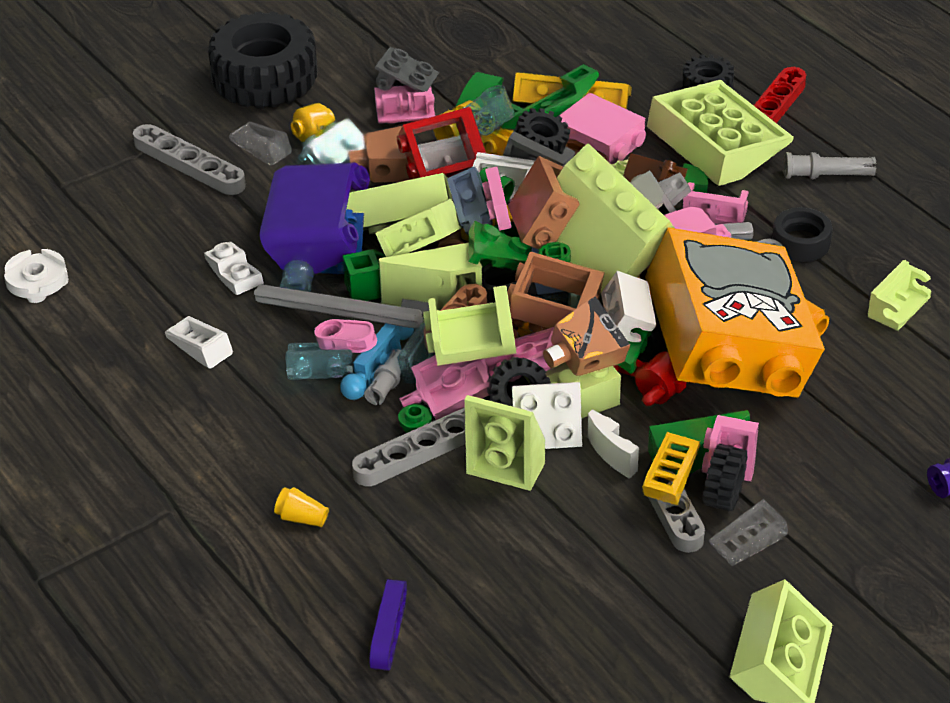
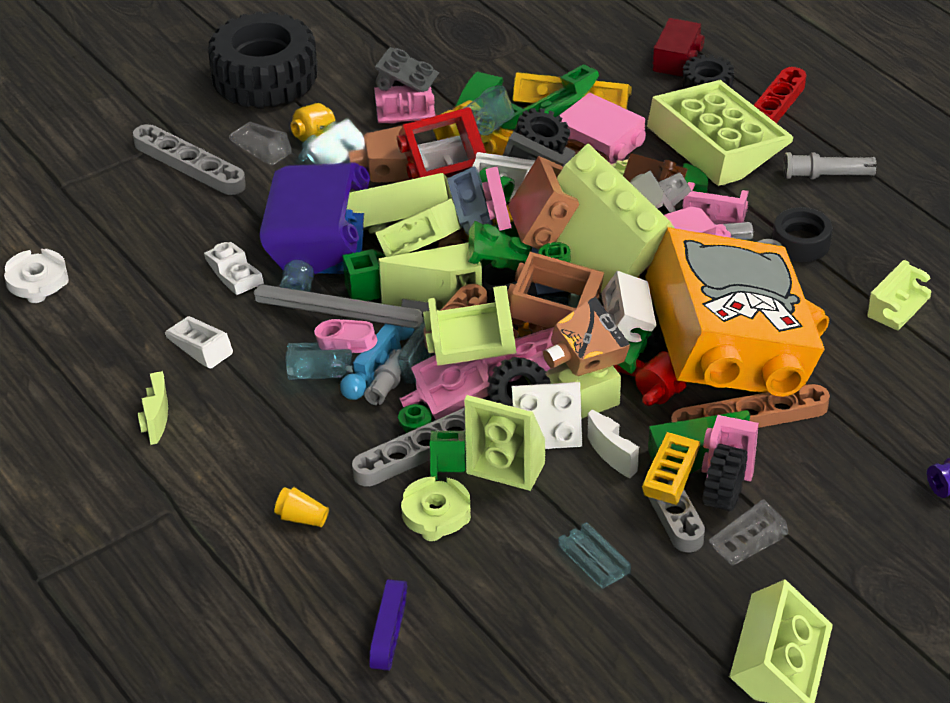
none -> yellowish green slope [138,371,168,445]
none -> yellowish green plate [401,476,471,541]
none -> green panel [430,431,466,480]
none -> clear light blue tile [559,522,631,589]
none -> dark red brick [653,18,705,77]
none -> nougat beam [671,384,830,428]

